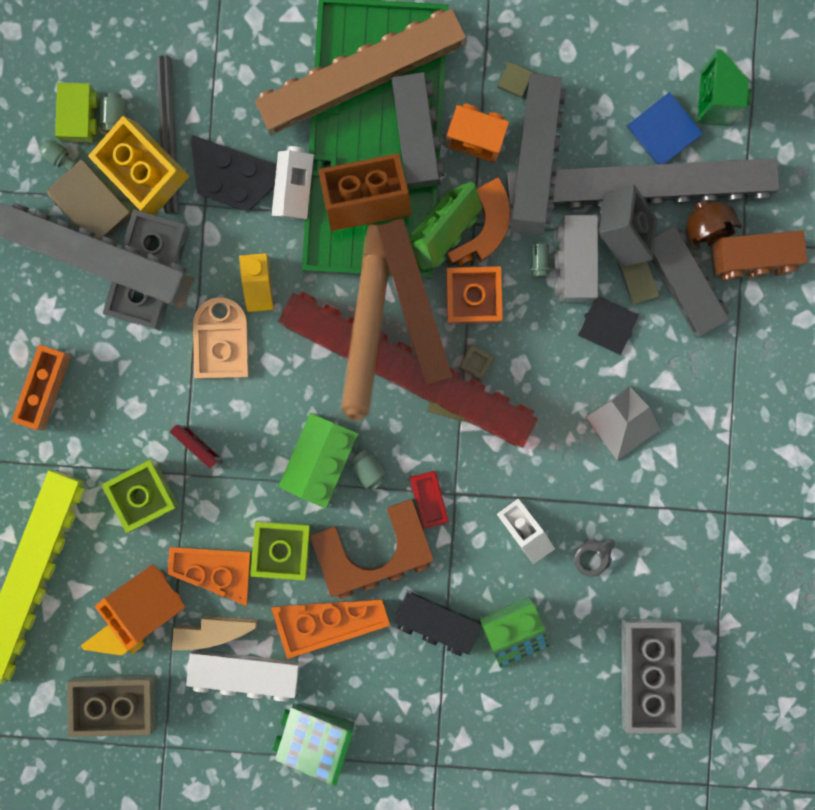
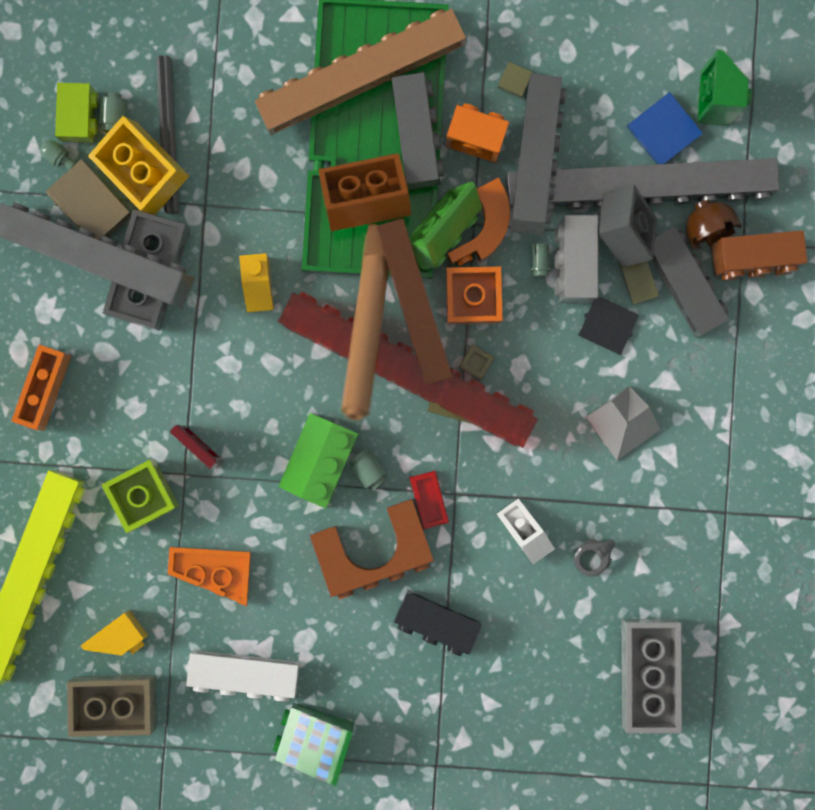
orange brick [95,564,185,651] -> none
tan slope [172,616,259,650] -> none
black wing [191,135,277,213] -> none
light nougat tile [193,297,249,379] -> none
lime brick [251,520,312,581] -> none
orange wing [271,599,390,659] -> none
white brick [272,146,314,219] -> none
bright green slope [479,597,550,668] -> none

